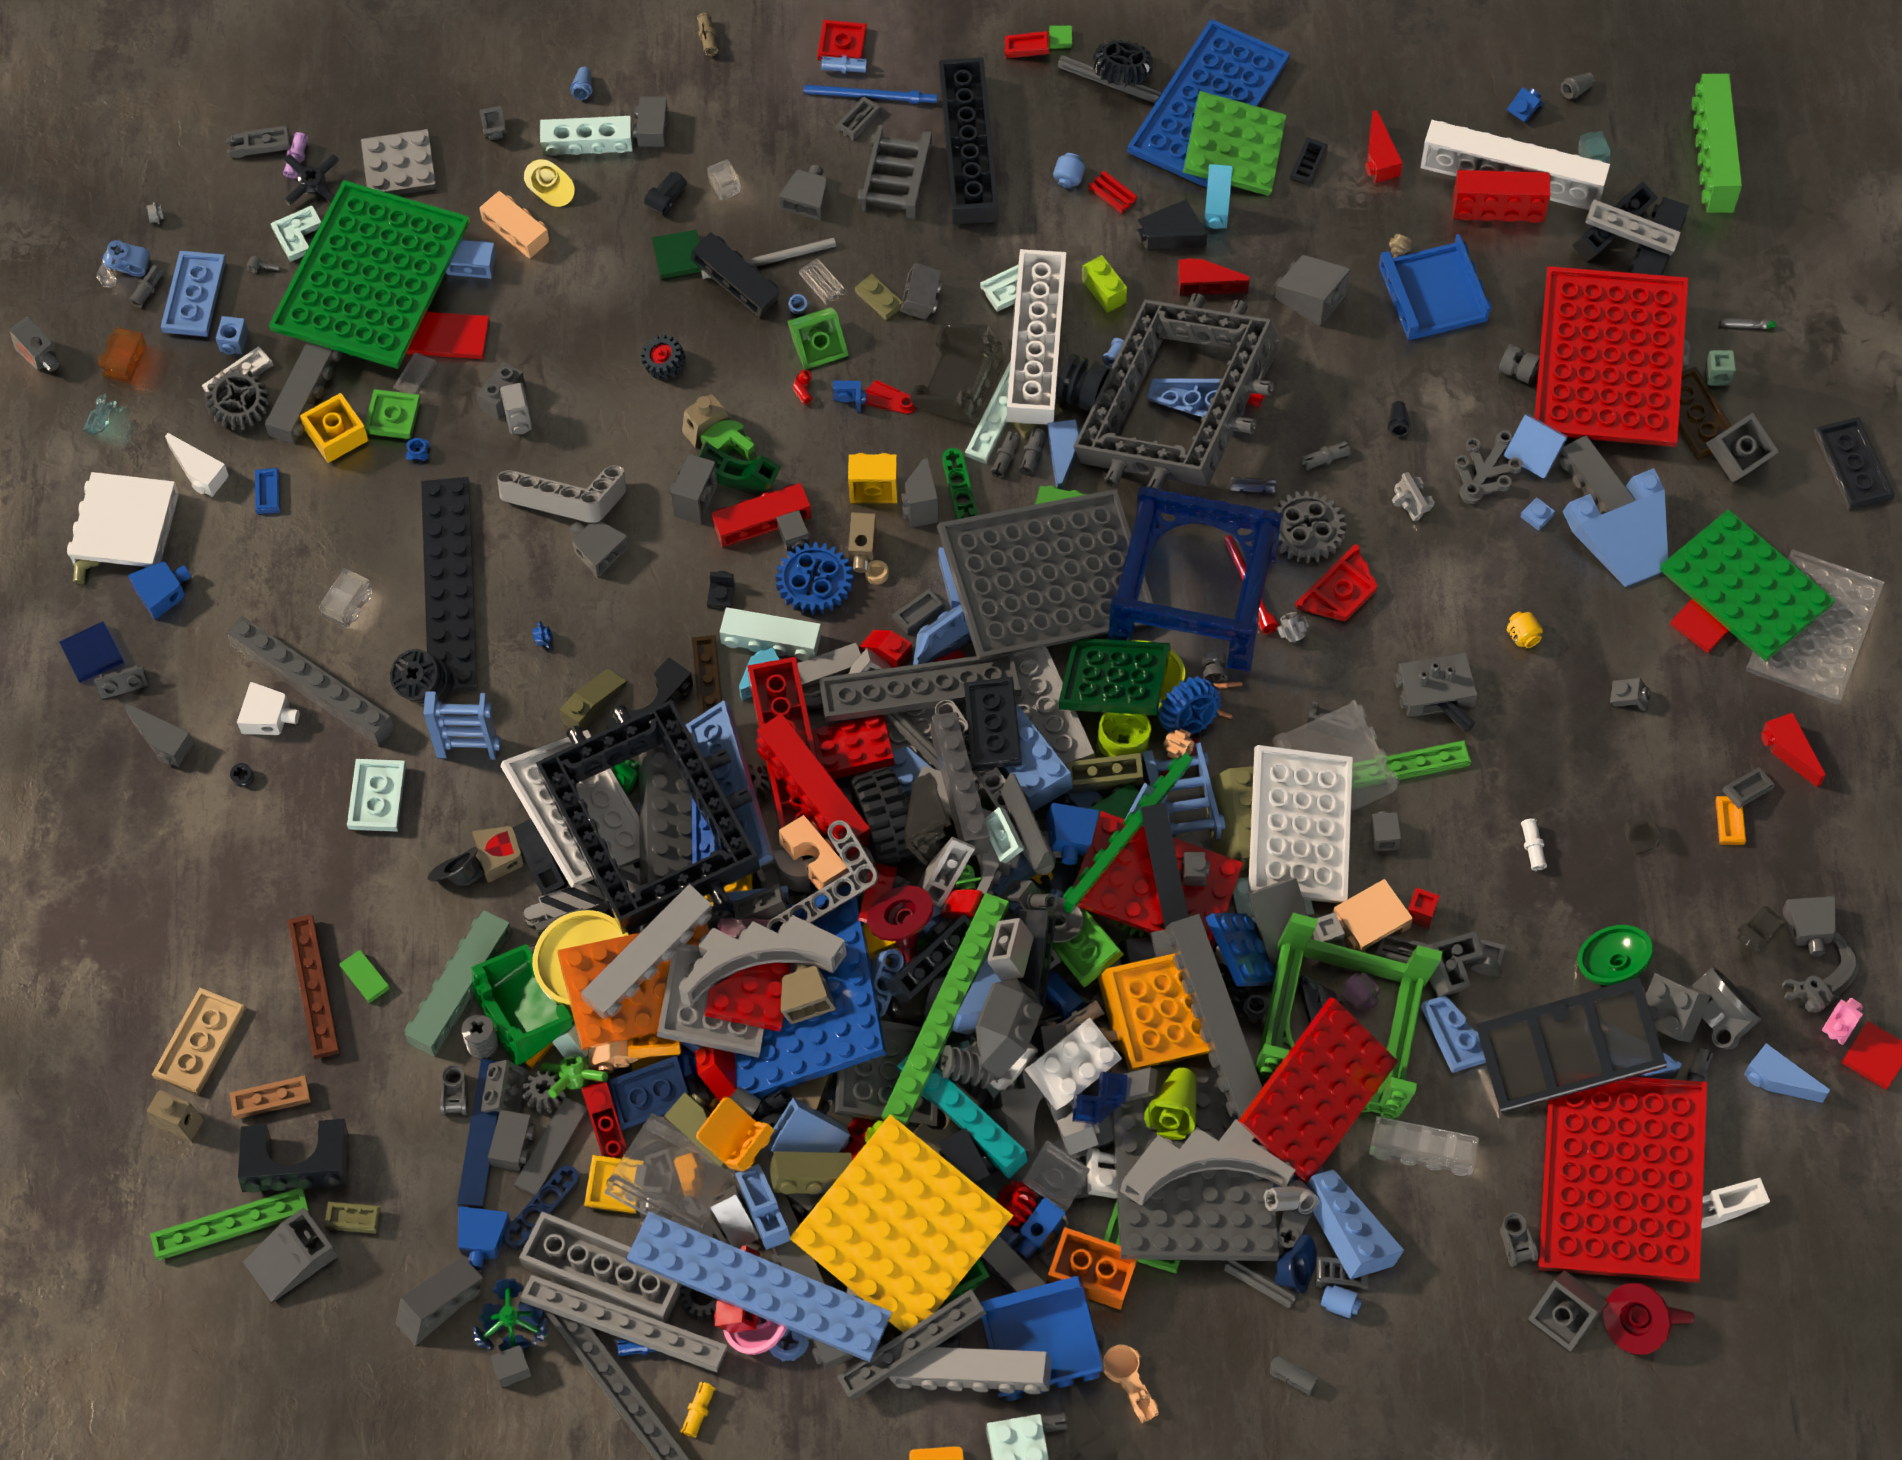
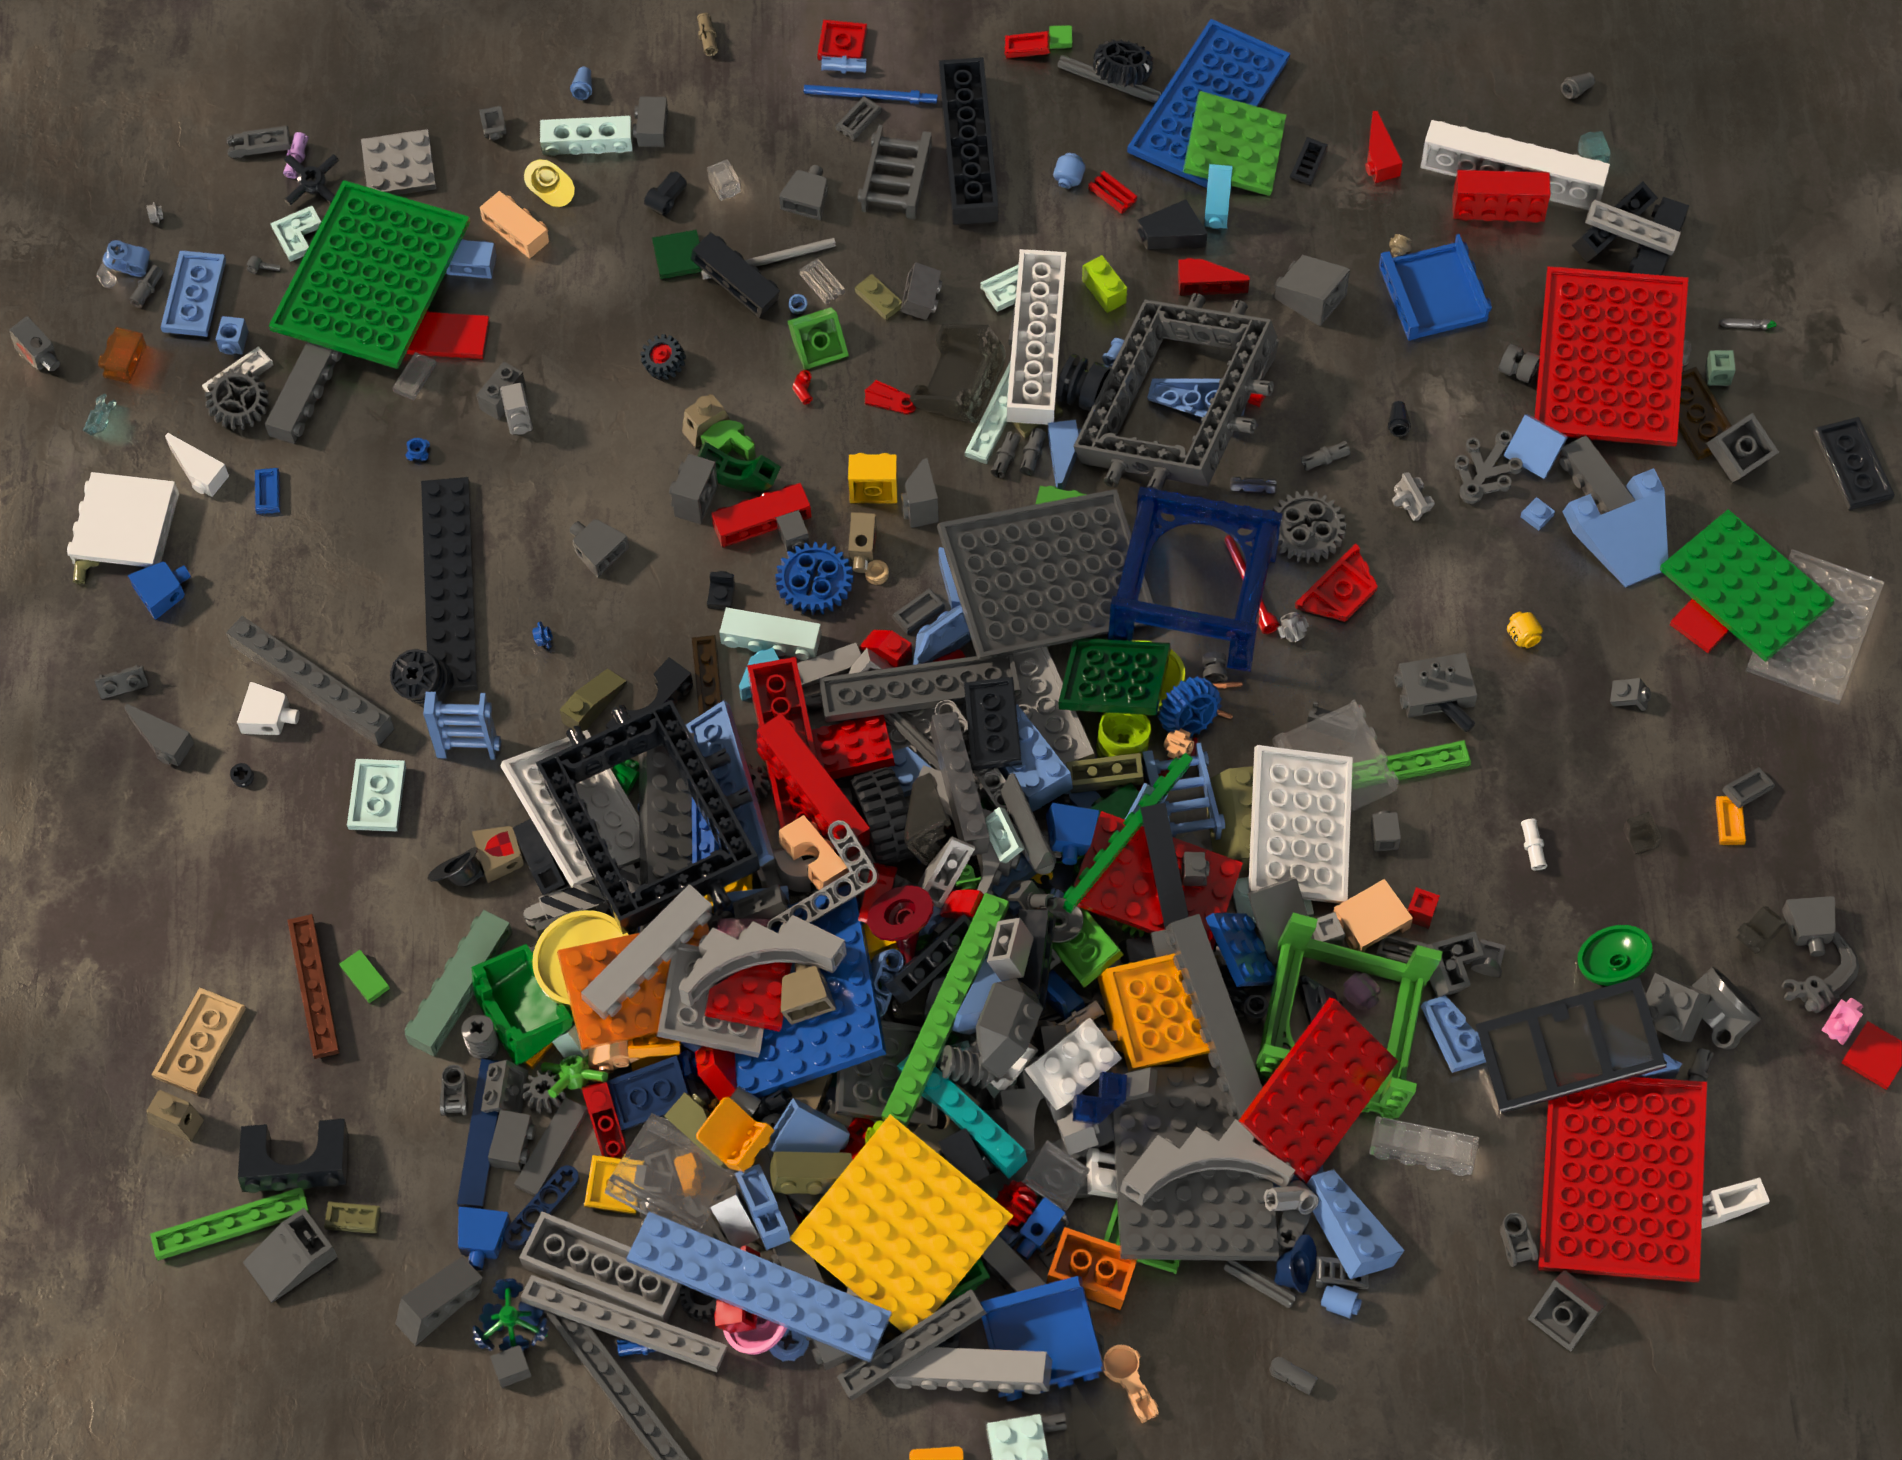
clear blue tile [59,621,124,683] -> none
medium nougat plate [229,1075,311,1120] -> none
yellow brick [300,393,369,463] -> none
clear brick [319,568,372,628] -> none
bright green plate [365,389,421,439] -> none
light grey beam [497,465,626,523] -> none
yellow pin [680,1382,716,1439] -> none
blue bracket [833,380,866,412] -> none
green beam [942,448,978,519] -> none
lime cone [1144,1068,1197,1140] -> none
blue bracket [1507,87,1545,123] -> none
dark red piece [1603,1283,1694,1354] -> none
bright green brick [1692,74,1742,213] -> none
medium blue slope [1744,1043,1830,1103] -> none
red slope [1761,713,1826,787] -> none

